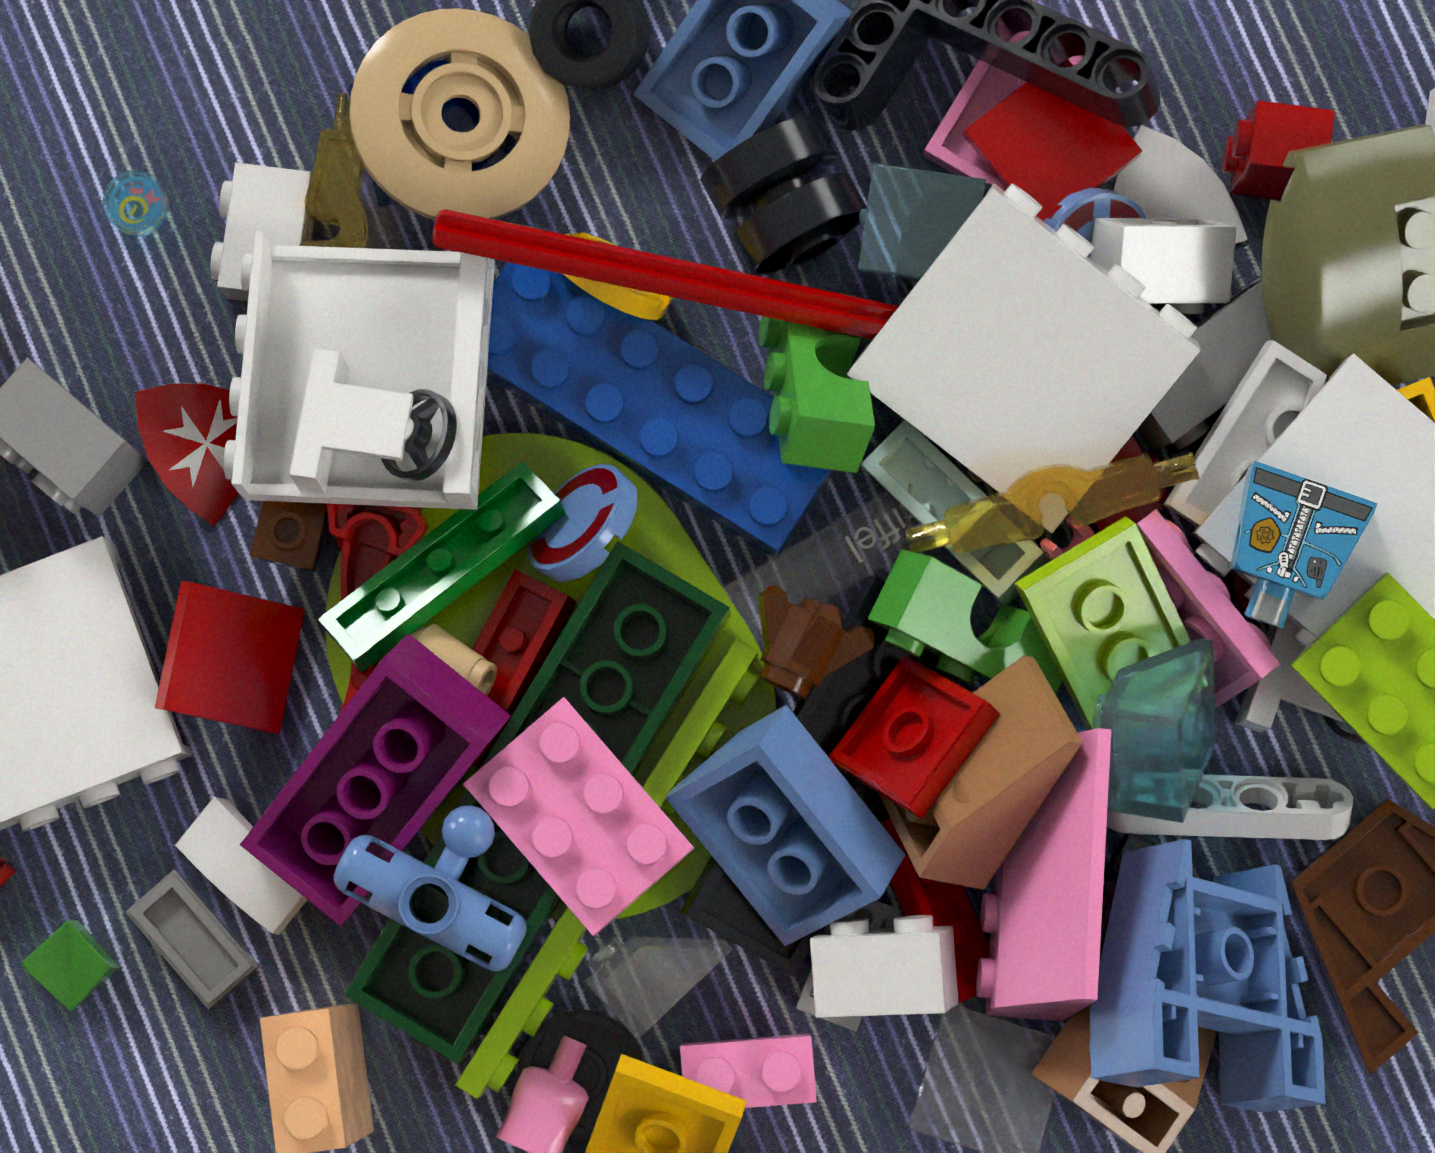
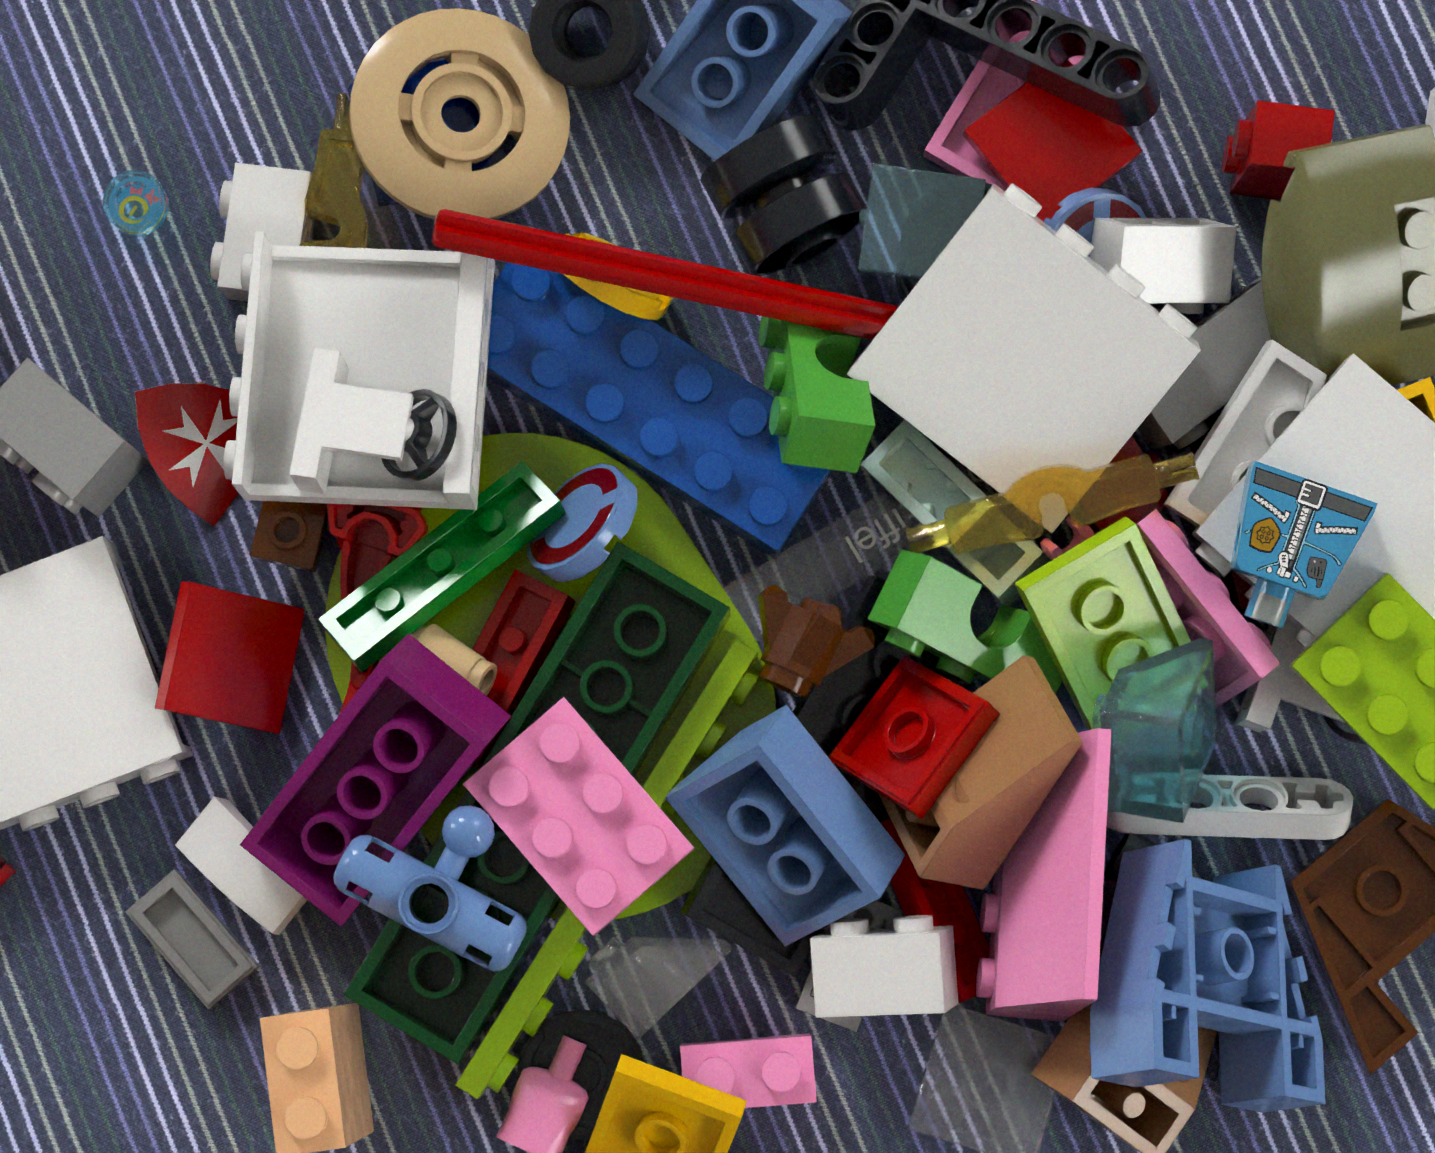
bright green slope [21,920,120,1011] -> none
white sticker [1114,125,1248,244] -> none

